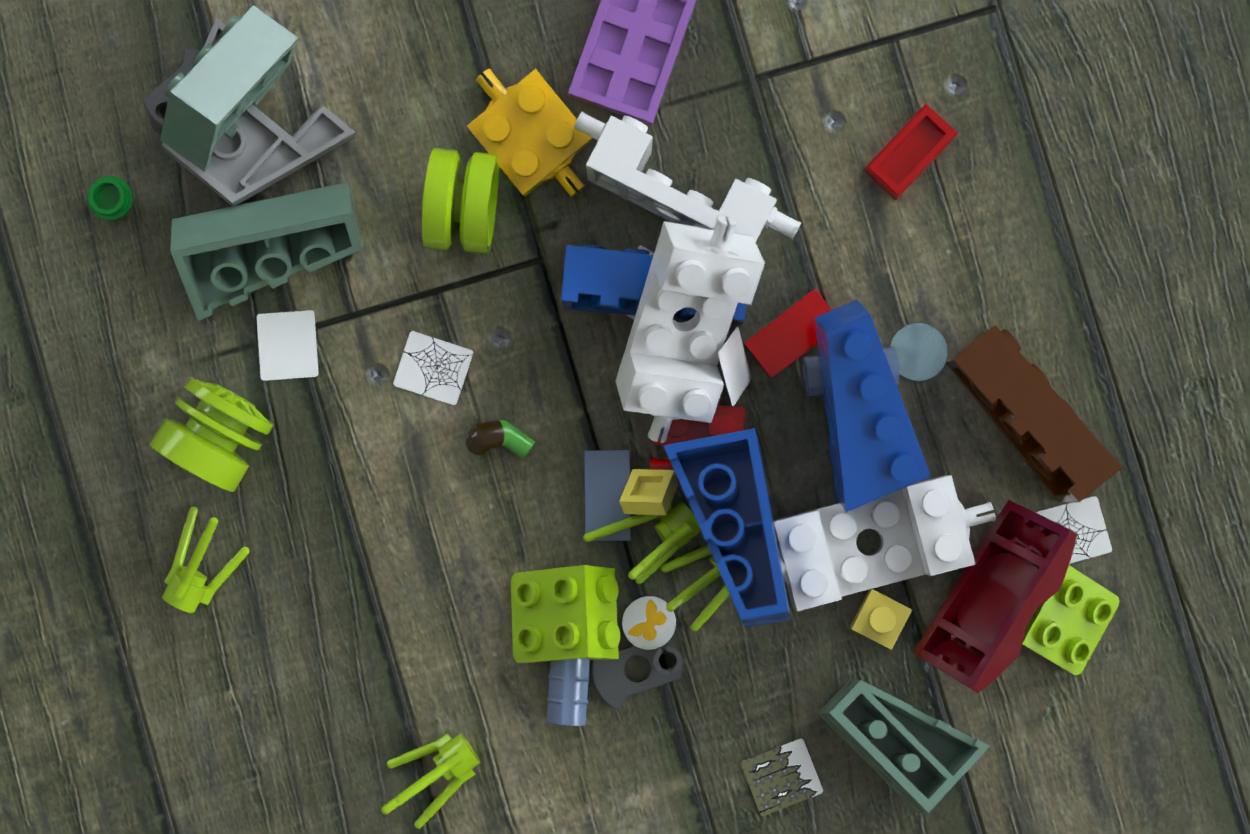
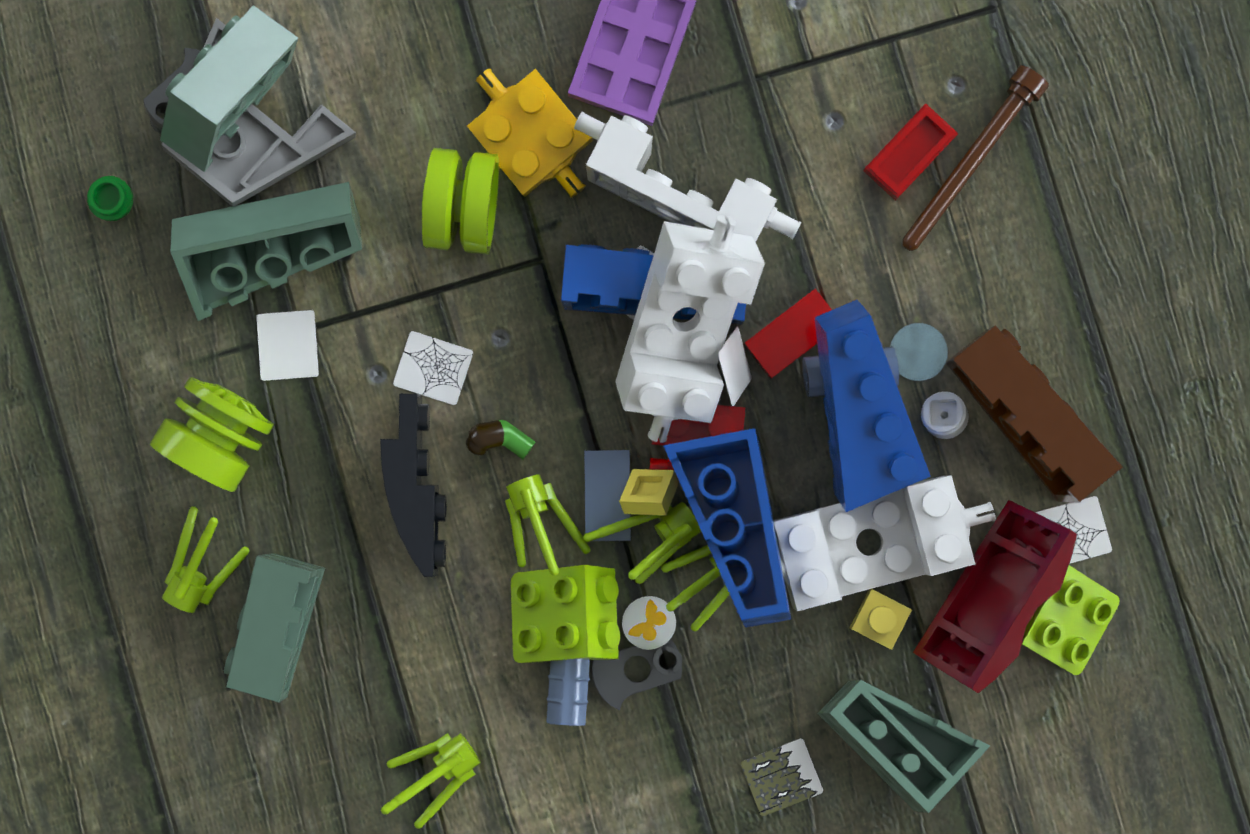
none -> sand green wedge [224,553,325,702]
none -> black slope [380,393,447,577]
none -> lime plant [505,474,591,576]
none -> reddish brown piece [902,65,1049,251]
none -> white tile [921,392,969,439]

